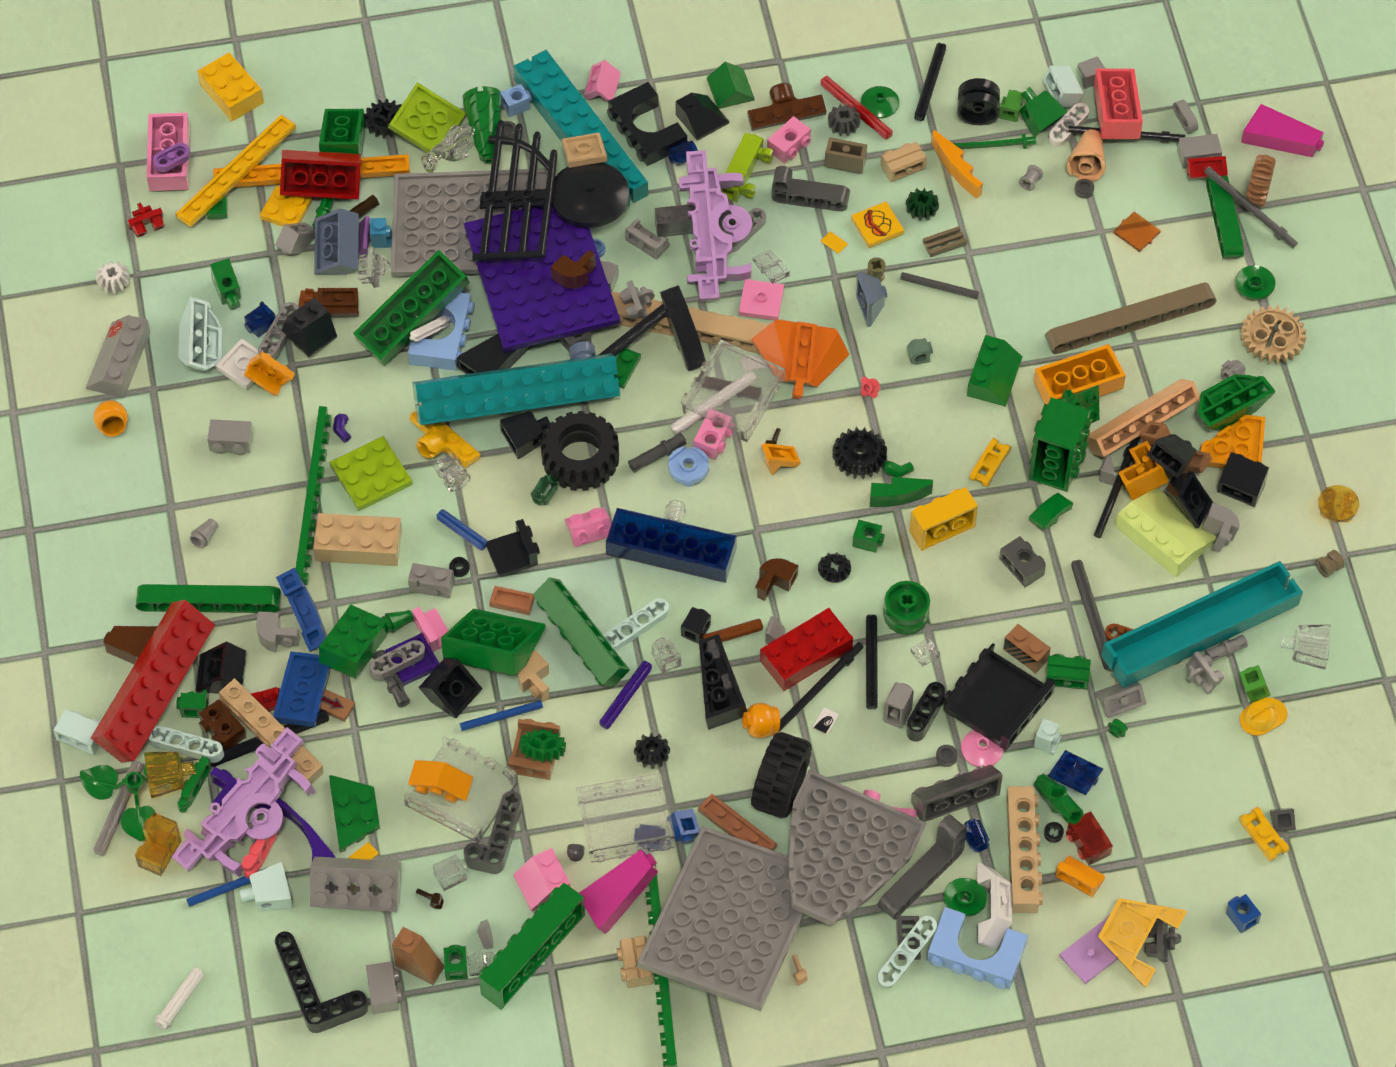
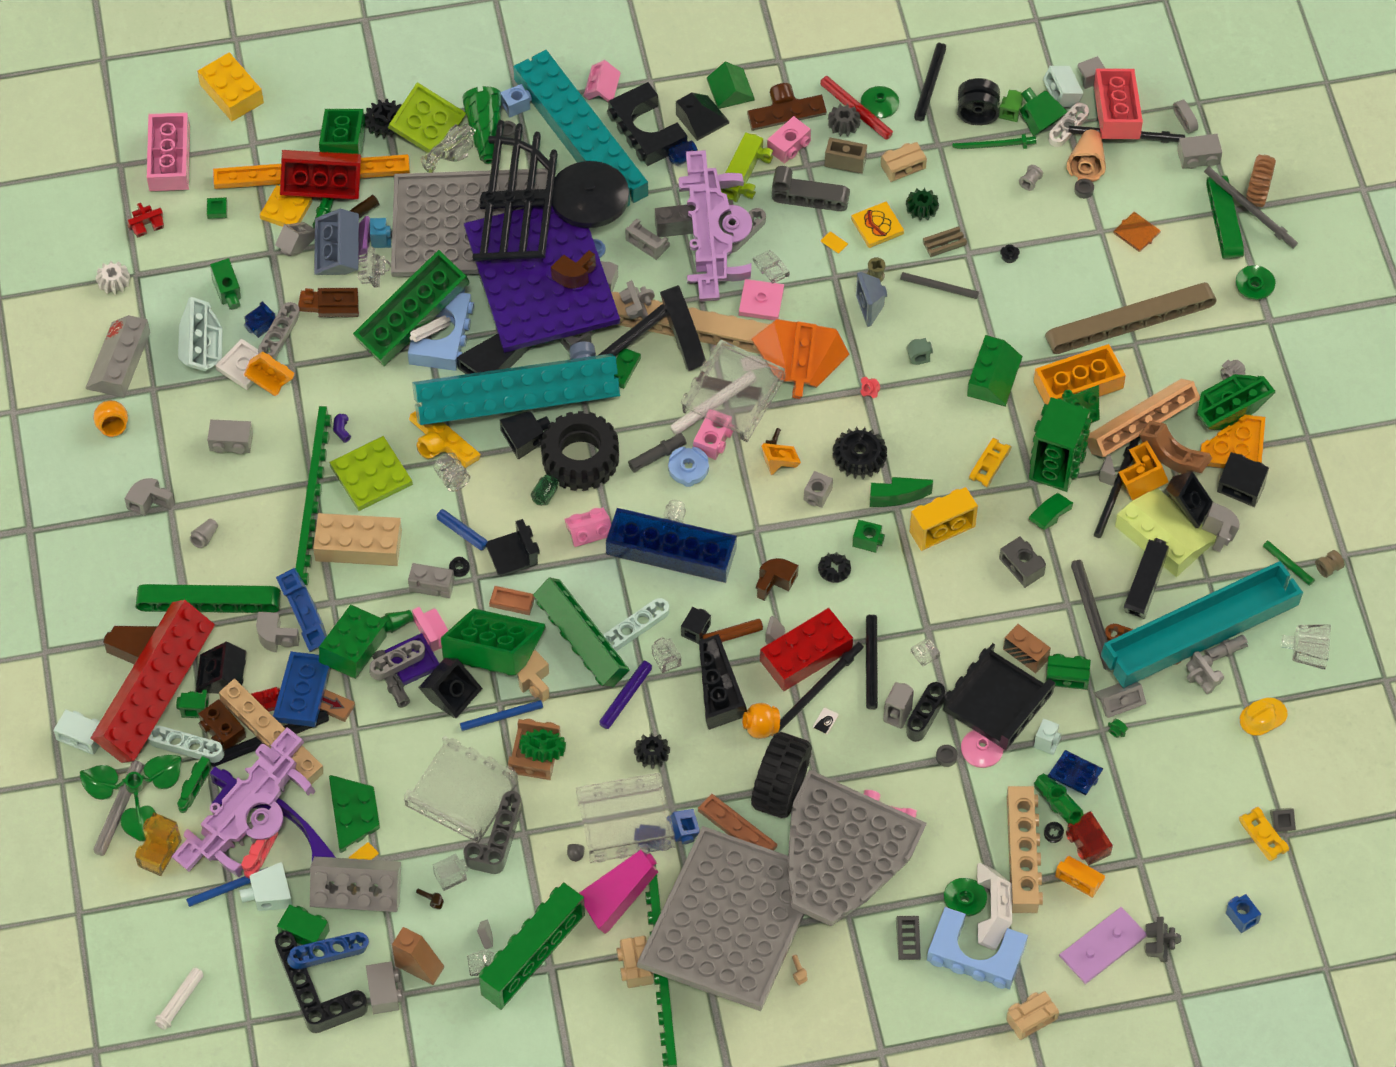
clear yellow torso [144,752,196,798] -> none
medium lavender plate [153,143,191,172] -> none
yellow tile [176,115,296,228] -> none
black slope [281,298,337,357] -> none
light orange brick [408,760,473,803] -> none
green brick [443,945,468,981] -> none
bright pink slope [513,848,570,912] -> none
tan plate [561,133,607,168] -> none
dark grey beam [877,814,967,919] -> none
light aqua beam [877,916,937,988] -> none
green arm [883,461,914,477] -> none
green wheel [883,581,930,635] -> none
flat silver slope [911,764,1003,822] -> none
light orange slope [931,130,983,199] -> none
clear blue brick [964,819,990,852] -> none
yellow wing [1098,898,1187,987] -> none
black torso [1147,434,1197,478] -> none
red plate [1186,156,1228,179] -> none
bright green brick [1239,665,1271,703] -> none
dark pink slope [1241,104,1324,157] -> none
tan gear [1241,305,1307,364] -> none
clear yellow plate [1318,485,1359,522] -> none
none -> light grey brick [124,478,175,516]
none -> green brick [277,904,330,952]
none -> blue beam [287,932,369,969]
none -> light grey brick [804,471,833,508]
none -> black plate [1000,244,1020,263]
none -> tan brick [1006,991,1059,1040]
none -> black slope [1124,538,1169,619]
none -> green bar [1263,541,1315,586]

